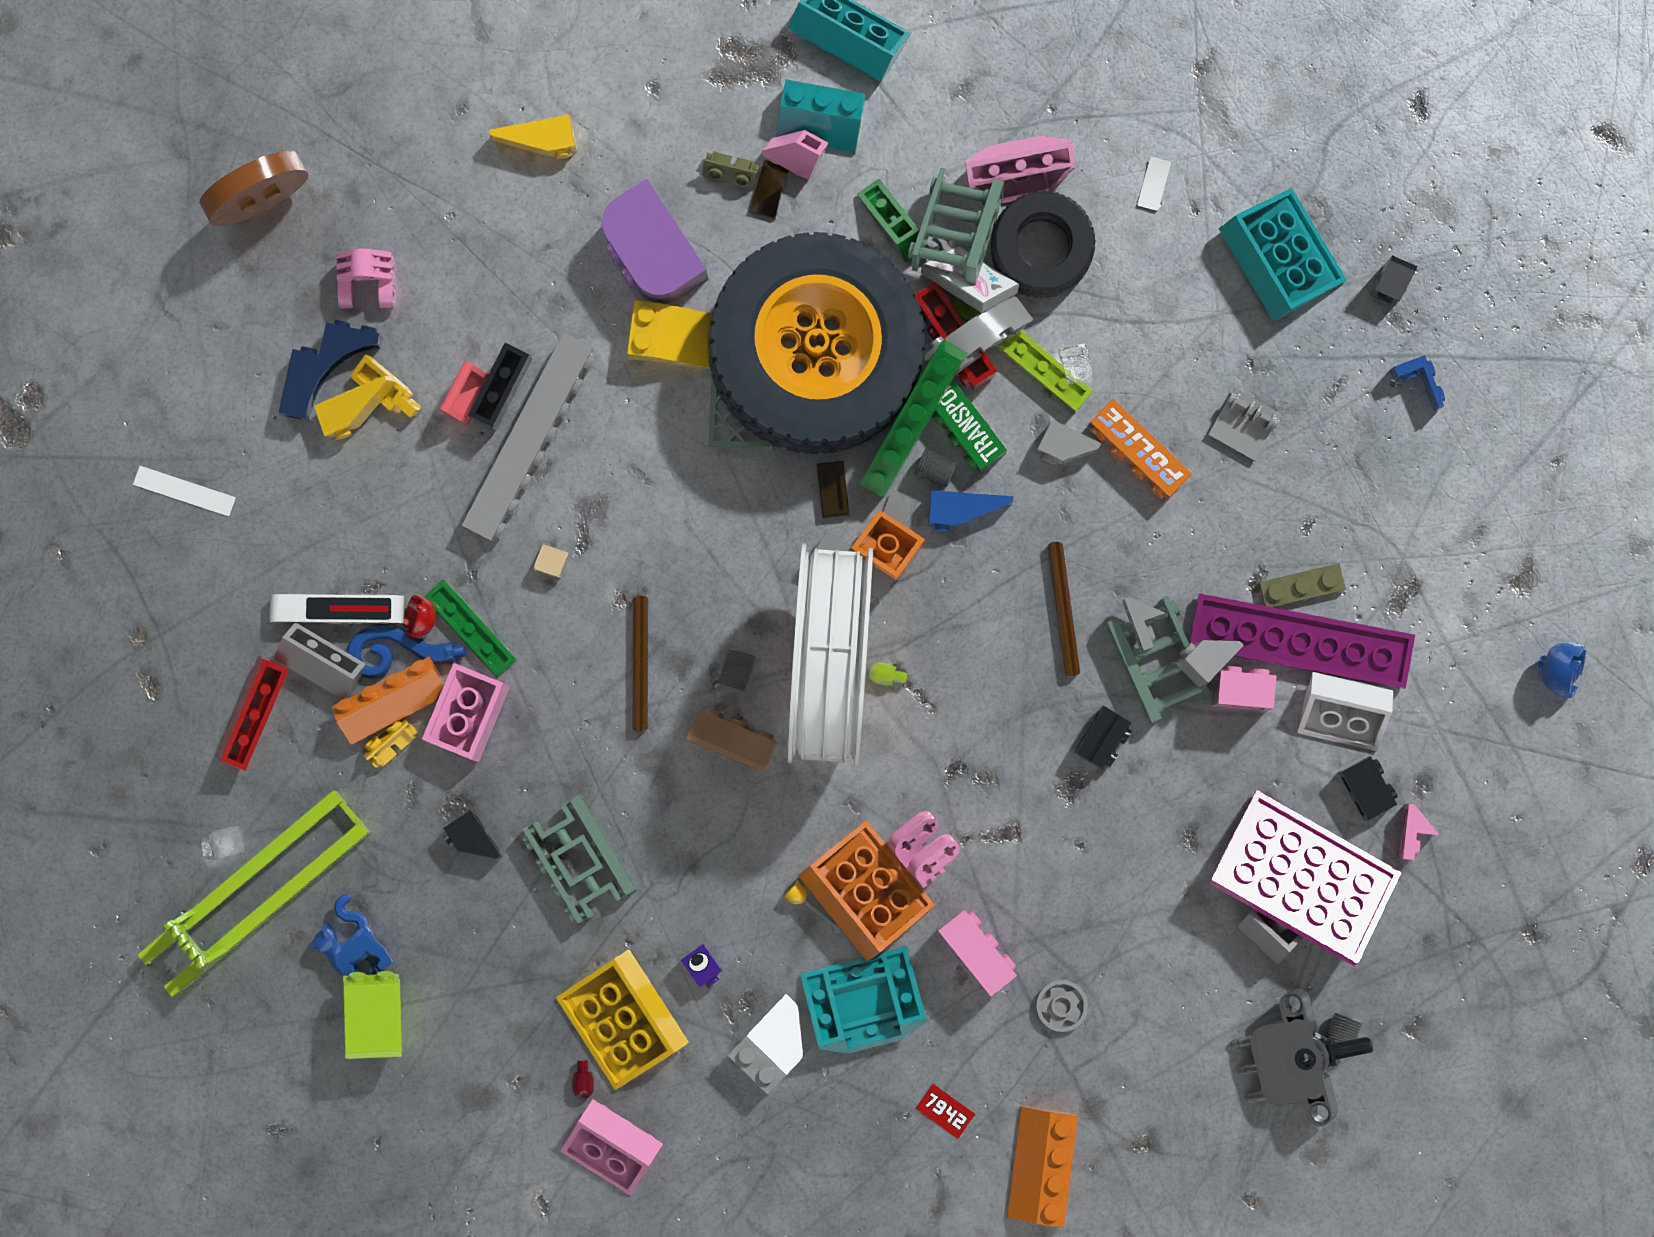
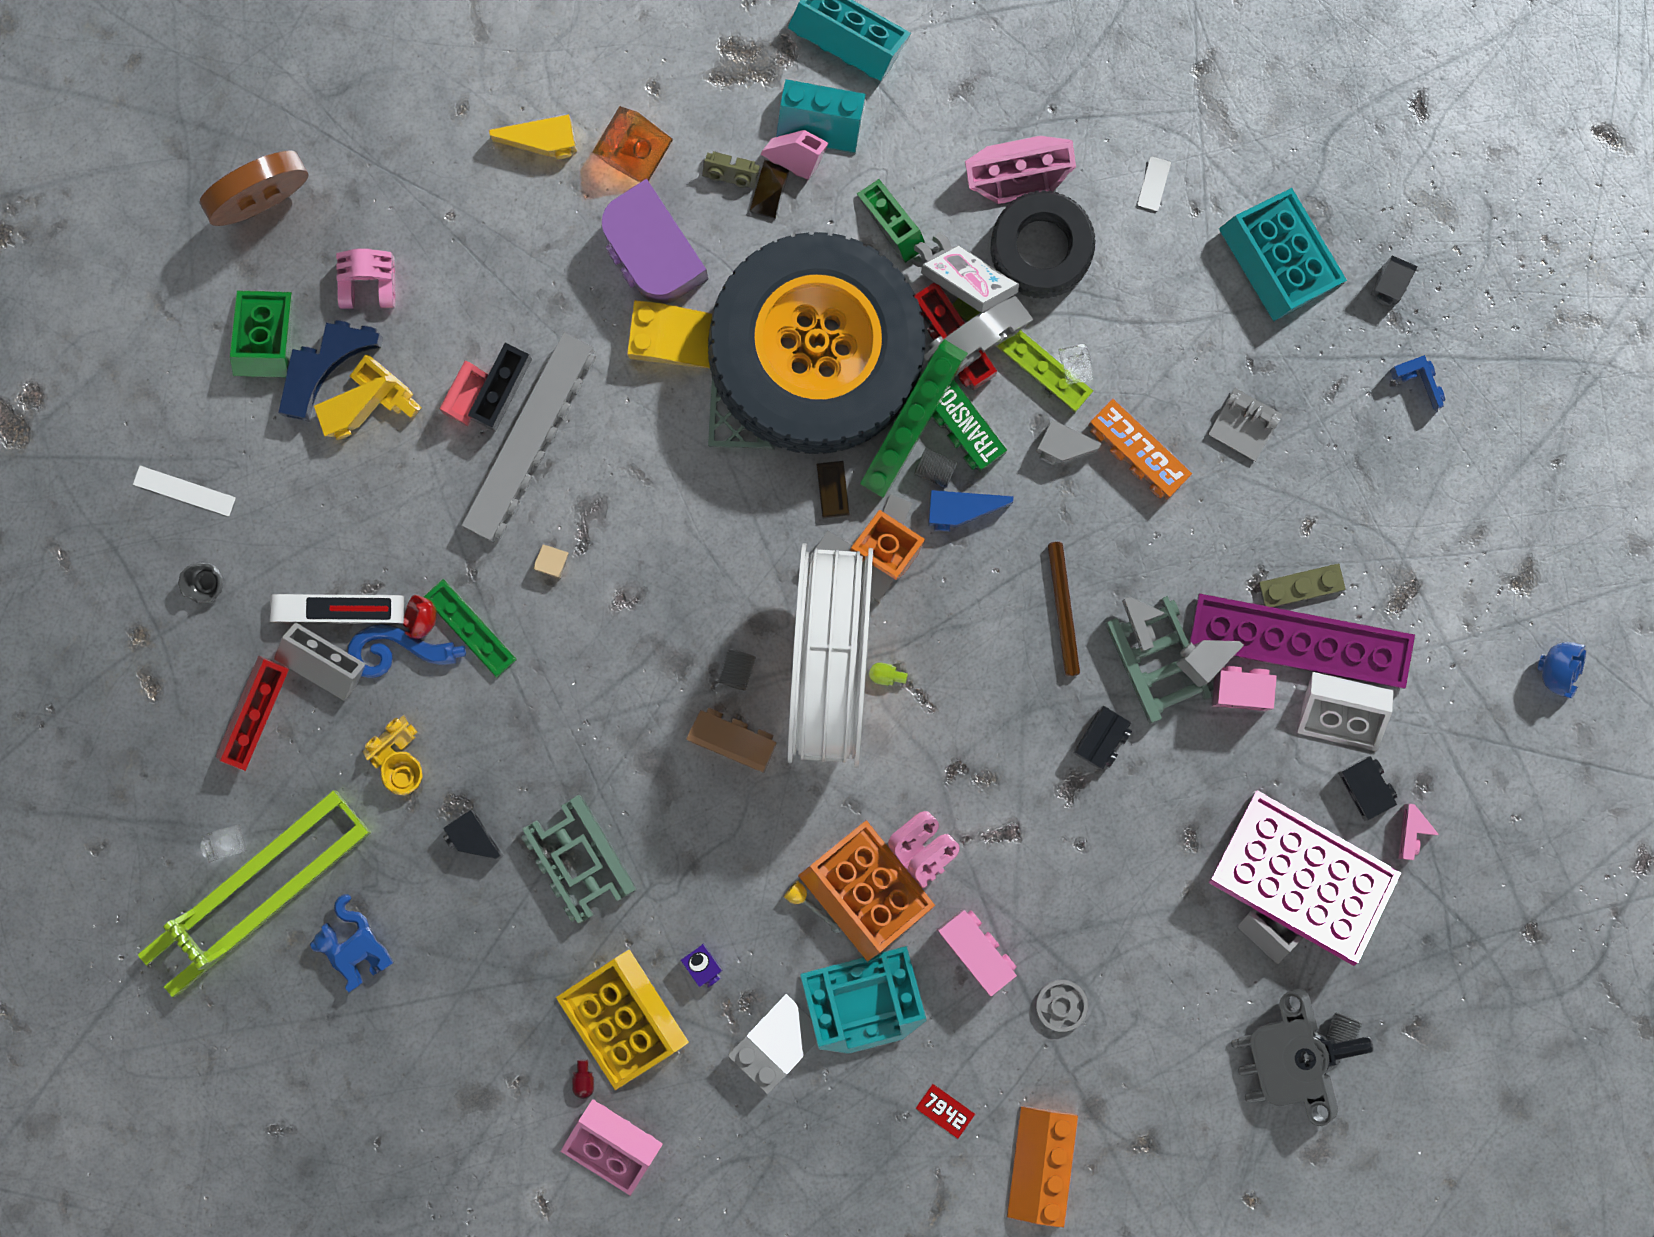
orange brick [332,656,445,745] -> none
lime slope [343,971,402,1059] -> none
bright pink slope [422,663,510,762] -> none
reddish brown axle [632,595,648,731] -> none
sand green fence [908,168,1004,284] -> none
none -> dark grey hair [178,561,224,603]
none -> green slope [230,291,292,377]
none -> yellow hair [381,752,423,795]
none -> clear orange slope [592,106,673,183]

